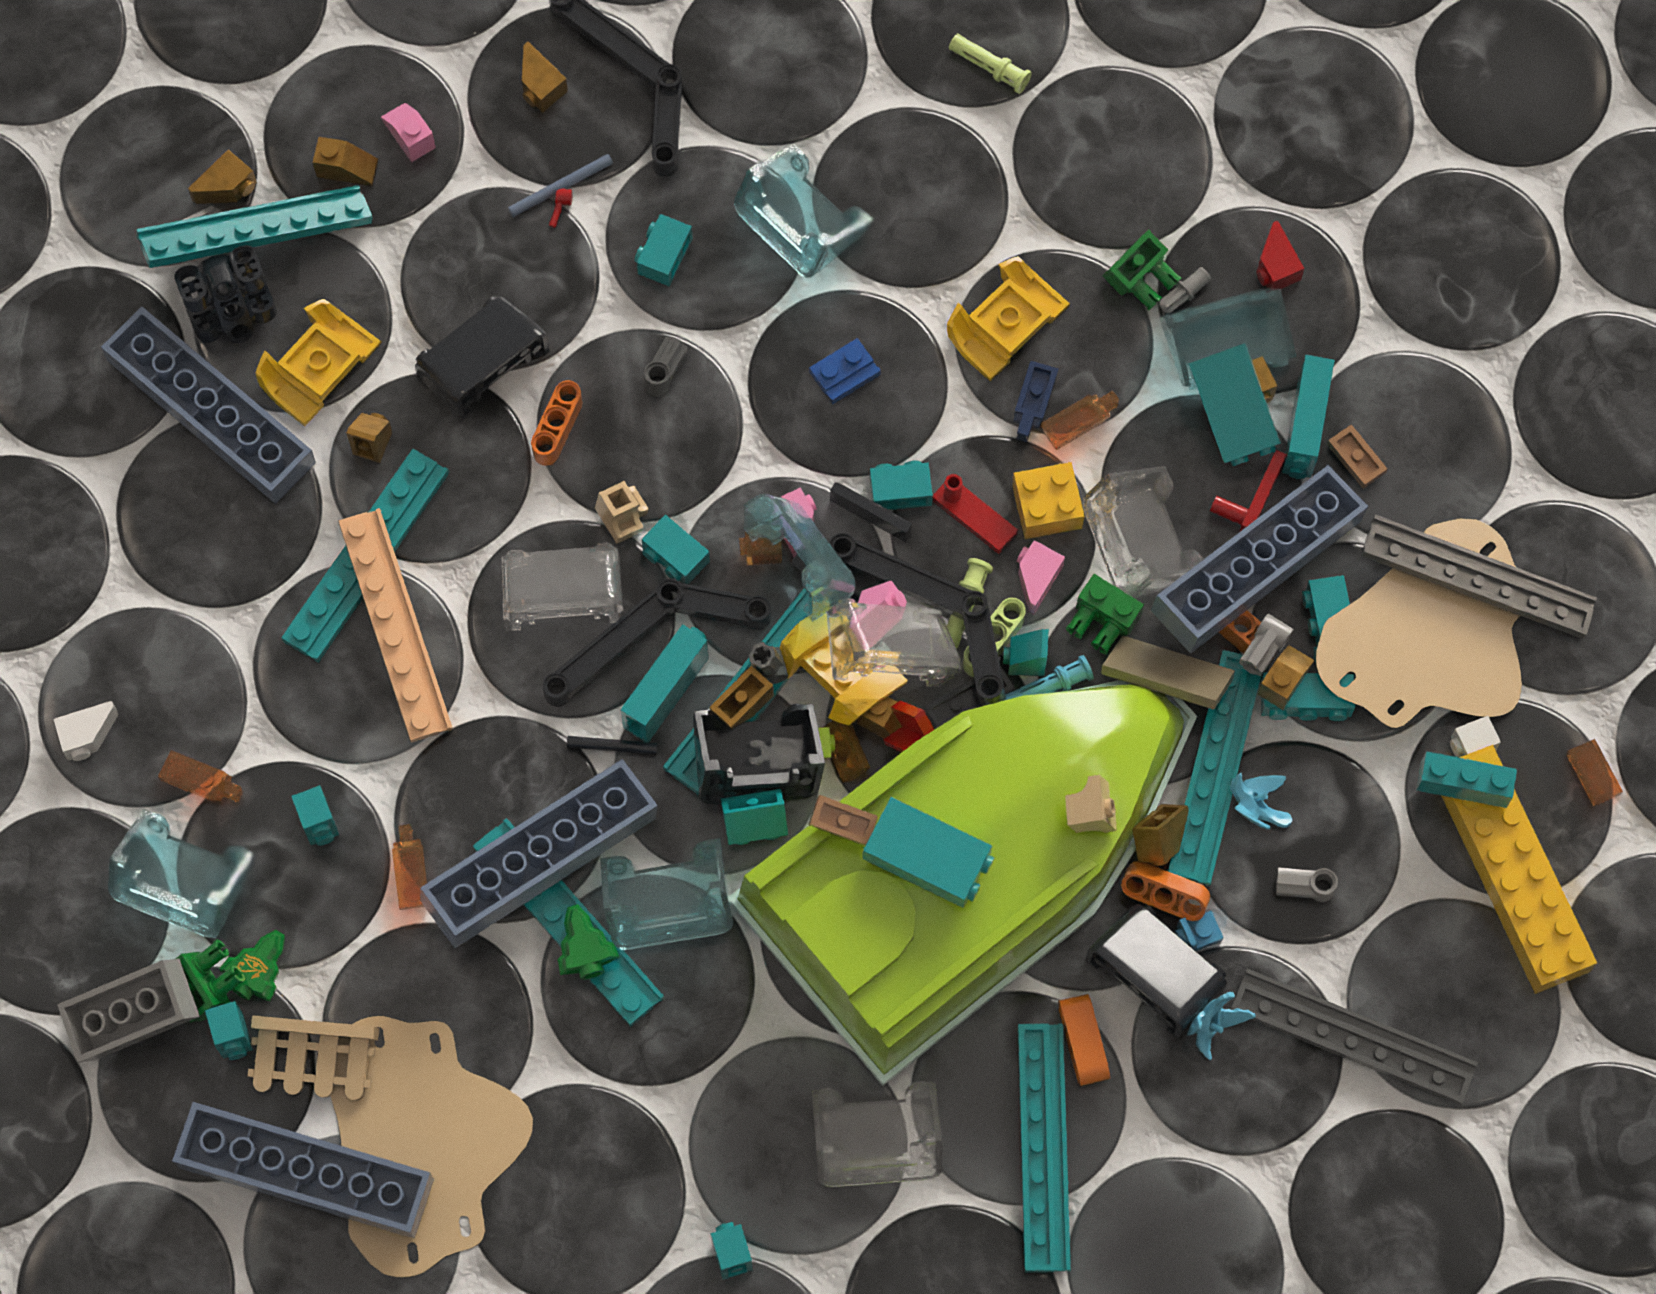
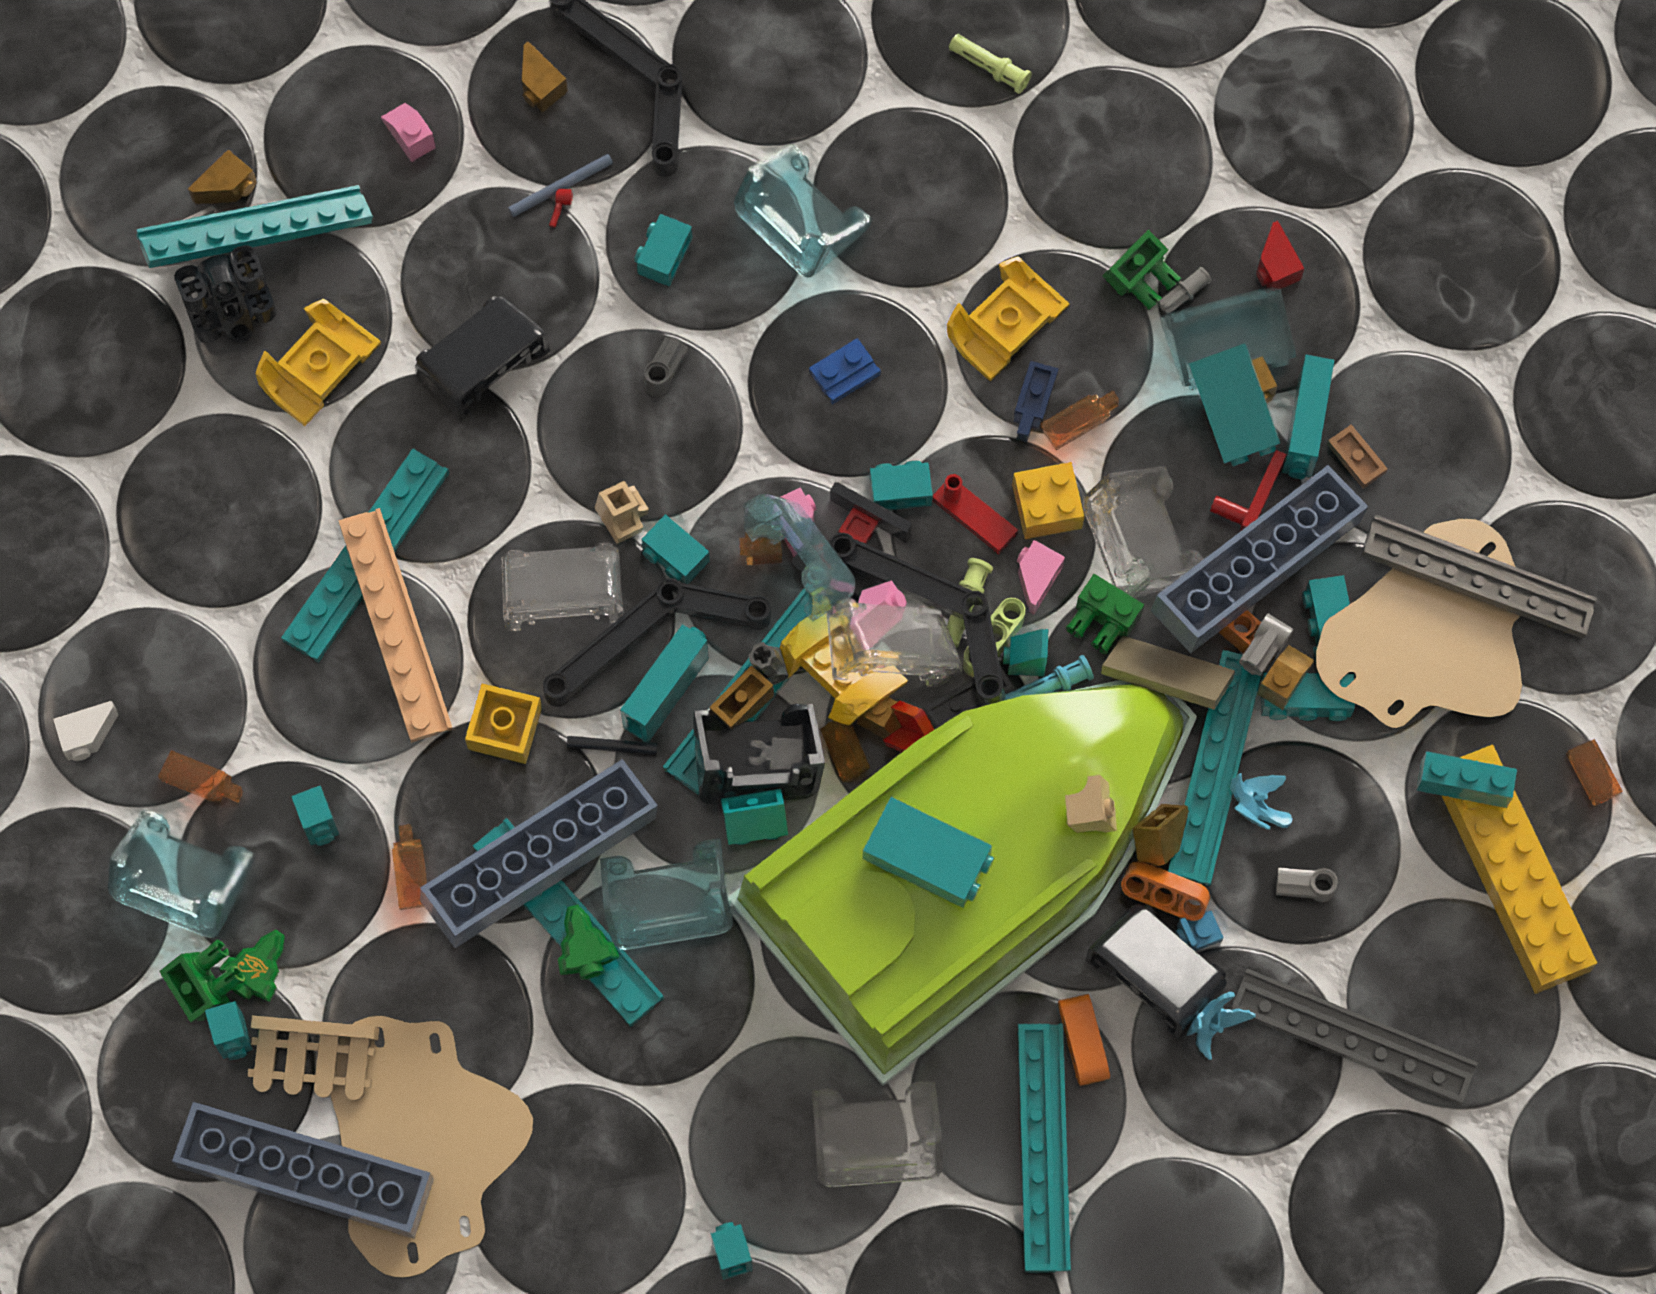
light grey brick [57,959,200,1063] -> none
sand blue brick [101,307,316,504] -> none
pearl gold slope [313,137,378,186] -> none
pearl gold slope [346,413,392,463] -> none
orange beam [531,380,582,466] -> none
medium nougat plate [808,795,878,846] -> none
lime plate [818,727,835,760] -> none
white brick [1450,716,1501,757] -> none
none -> yellow brick [465,683,542,764]
none -> red plate [838,508,879,544]

